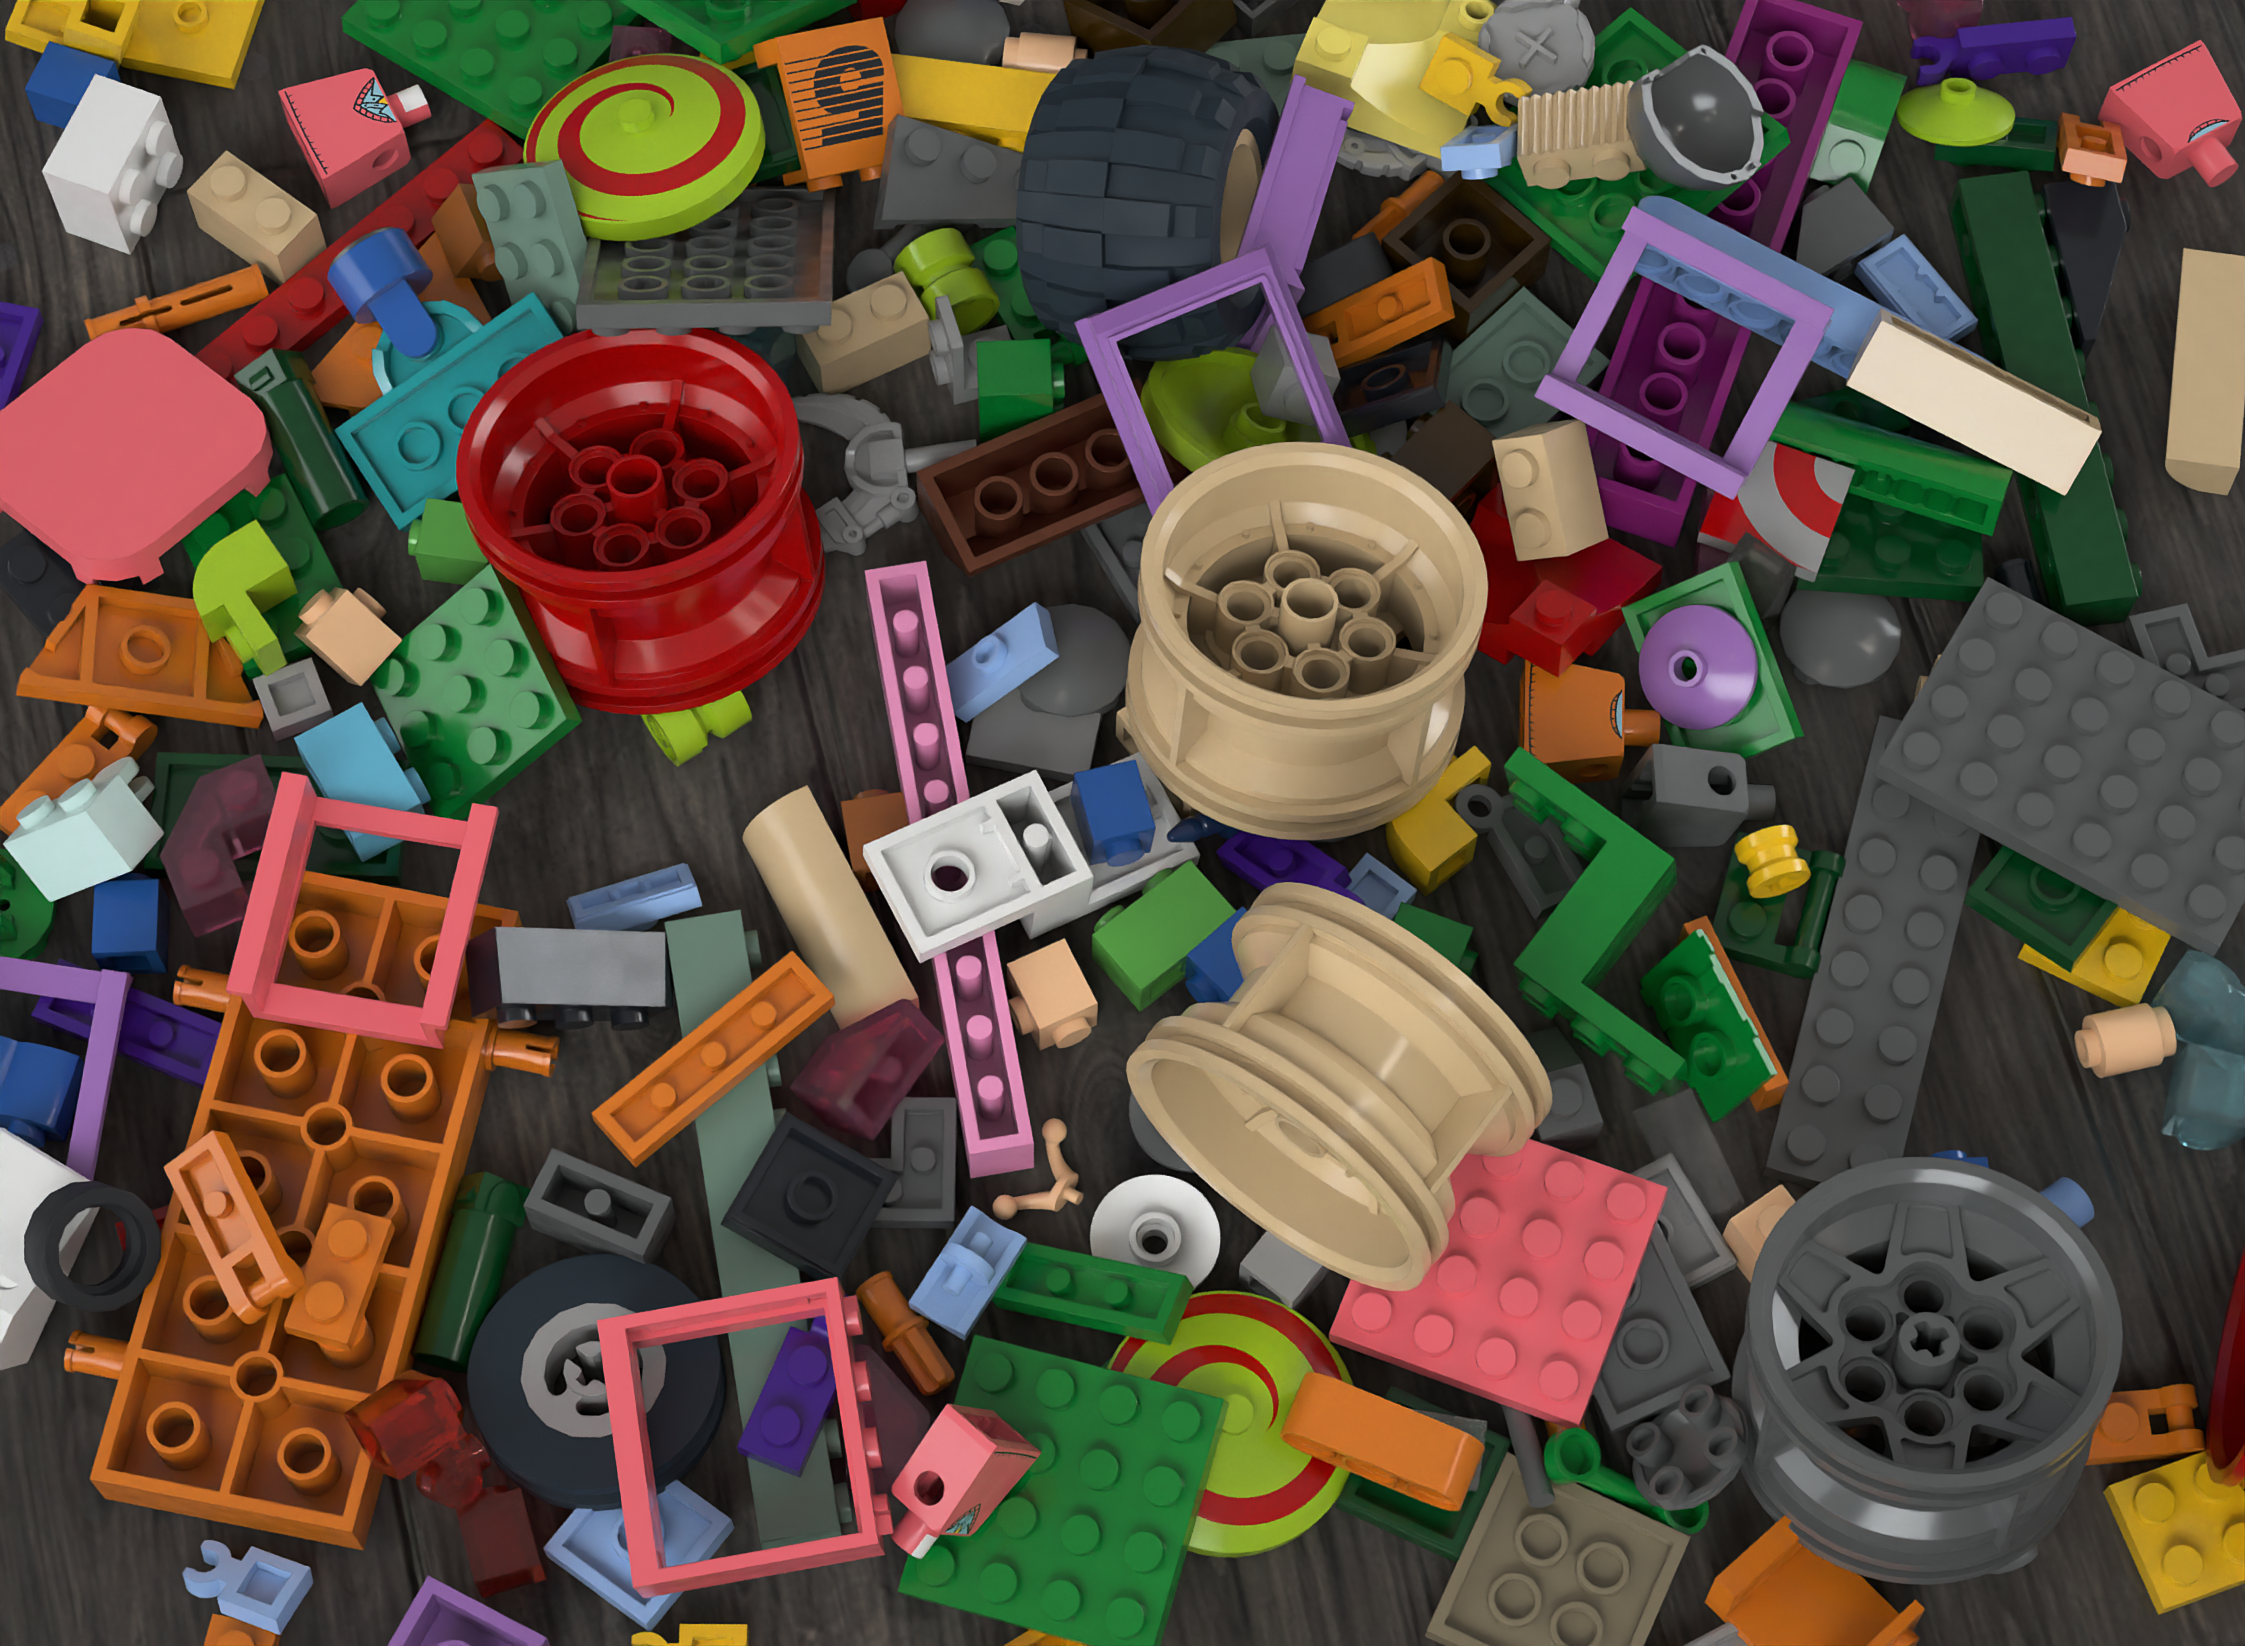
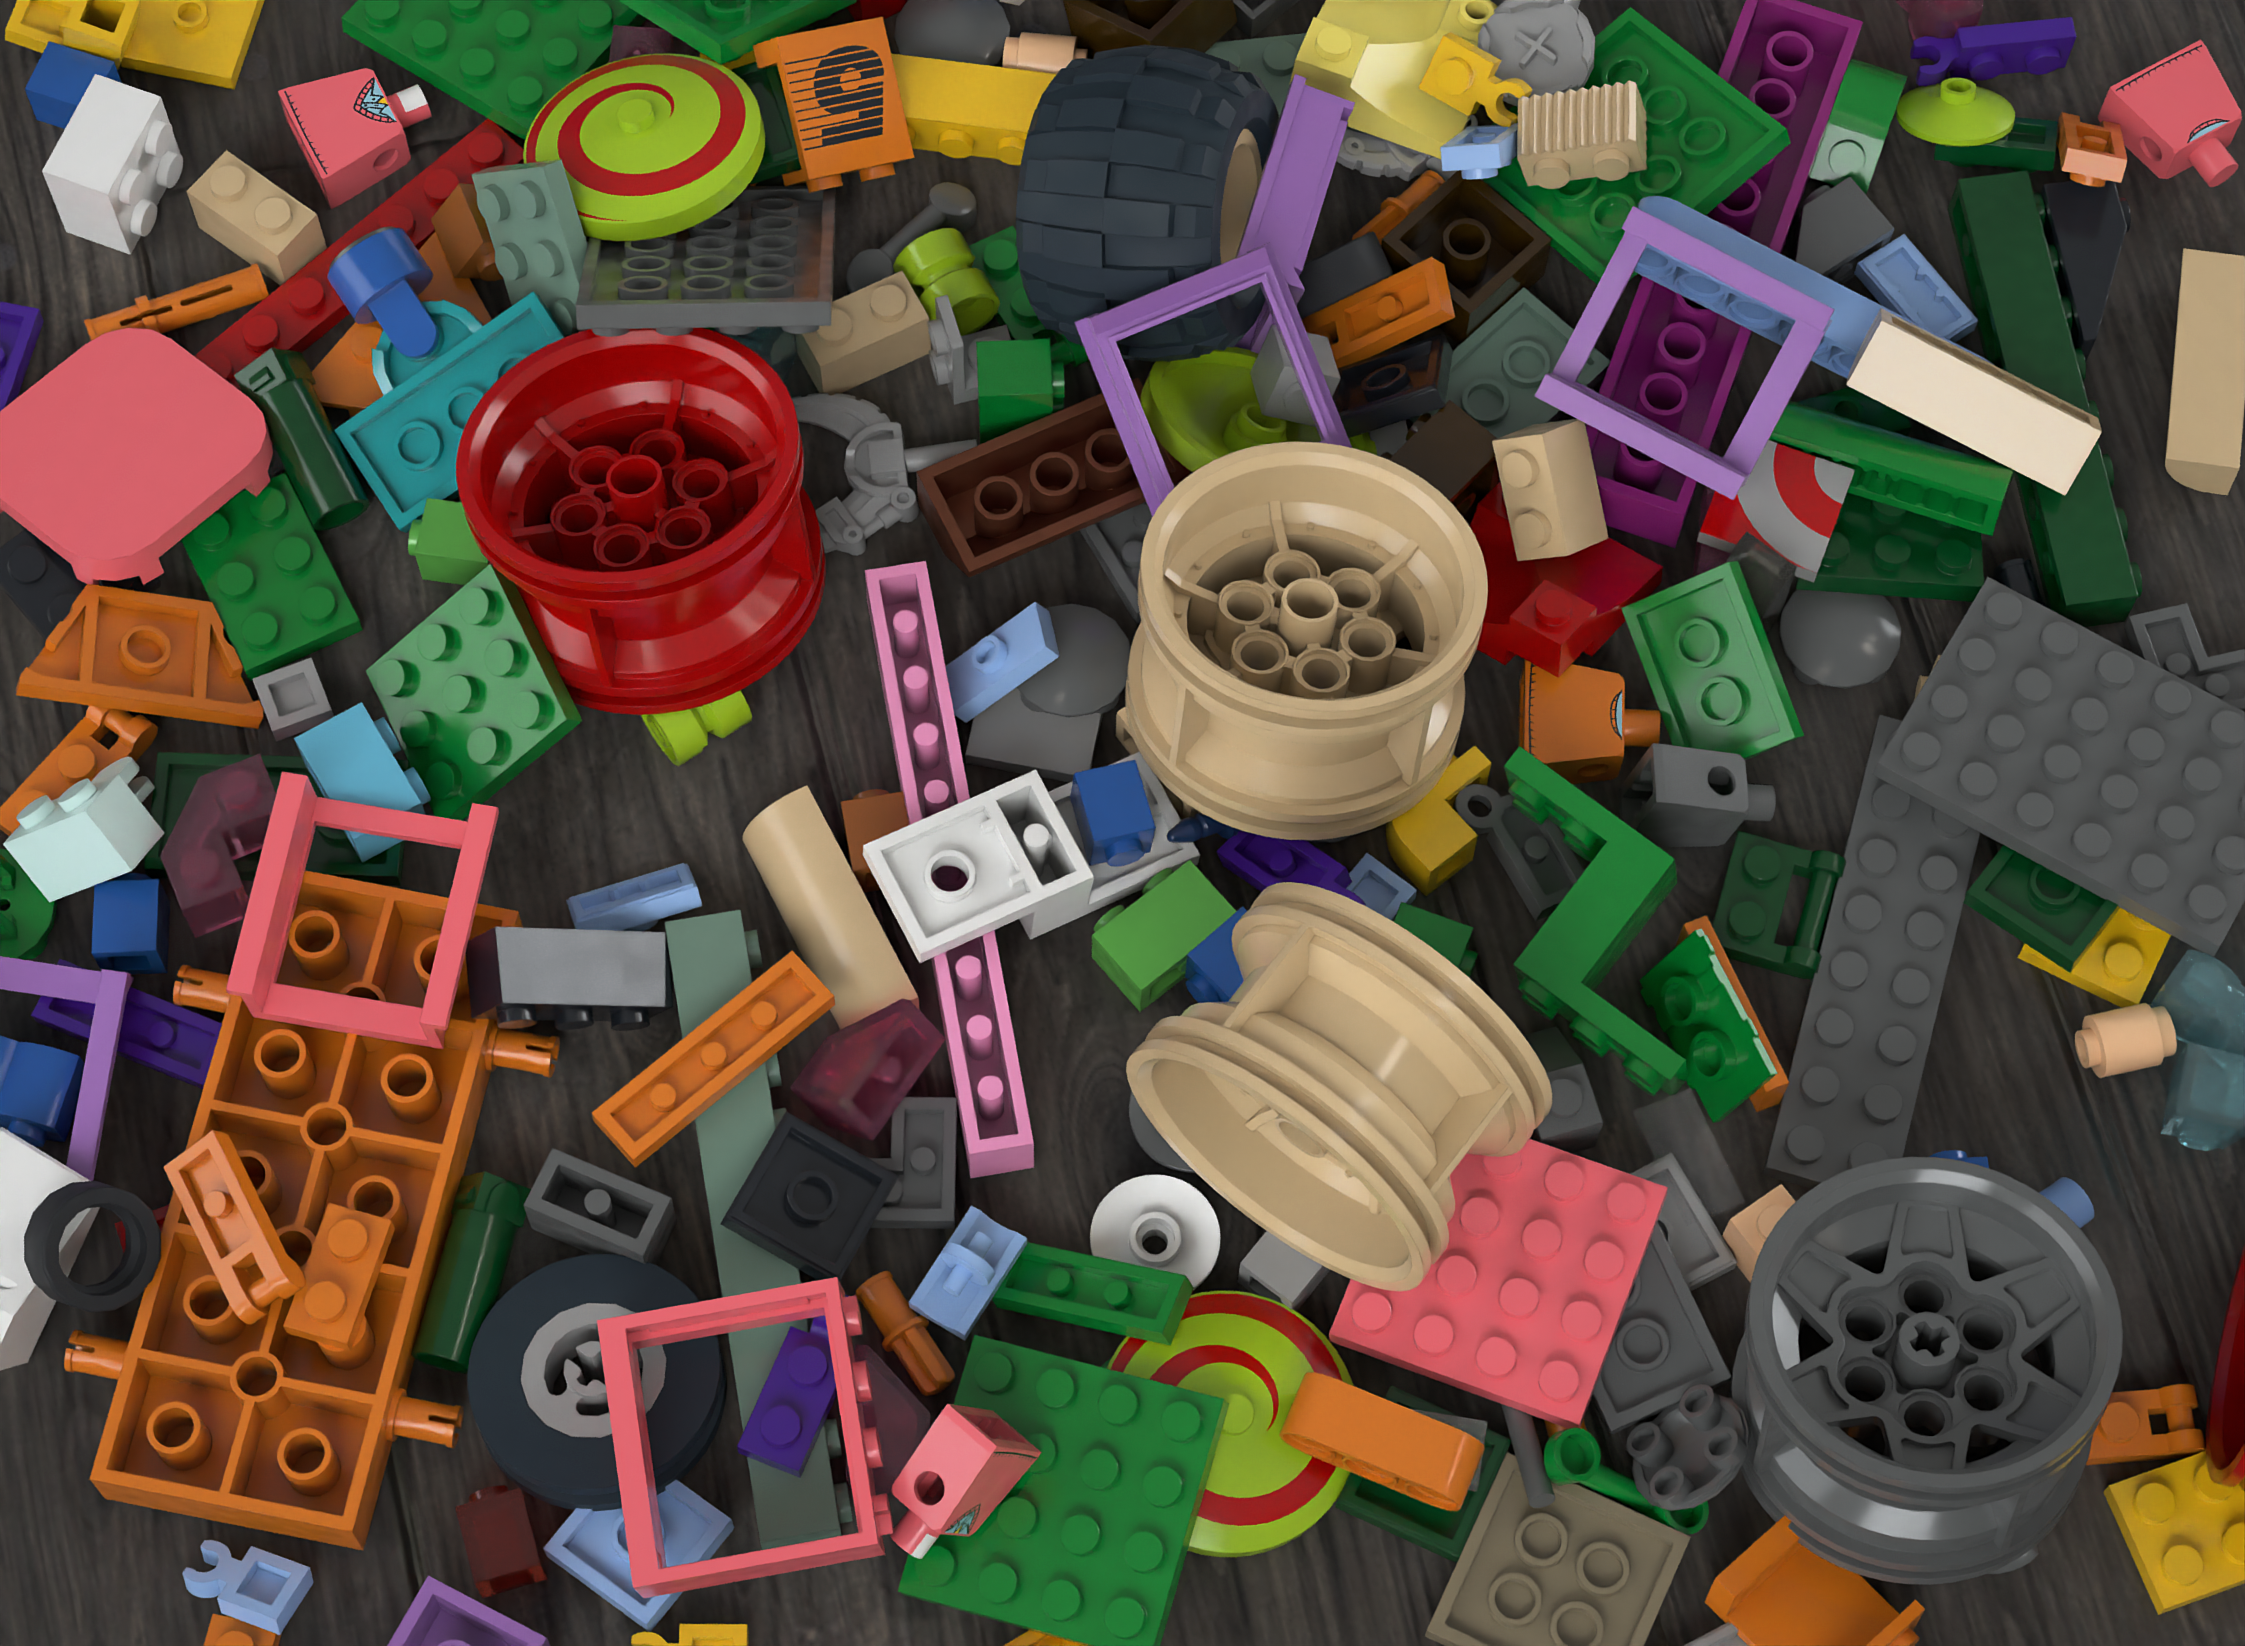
lime brick [193,520,298,677] -> none
light nougat brick [294,587,402,686] -> none
clear red brick [343,1369,491,1509] -> none
dark grey wing [873,114,1023,229] -> none
light nougat piece [992,1118,1083,1220] -> none
light nougat brick [1007,938,1098,1051] -> none
dark grey cylinder [1626,45,1765,191] -> none
medium lavender dish [1639,605,1758,730] -> none
yellow wheel [1734,825,1811,898] -> none

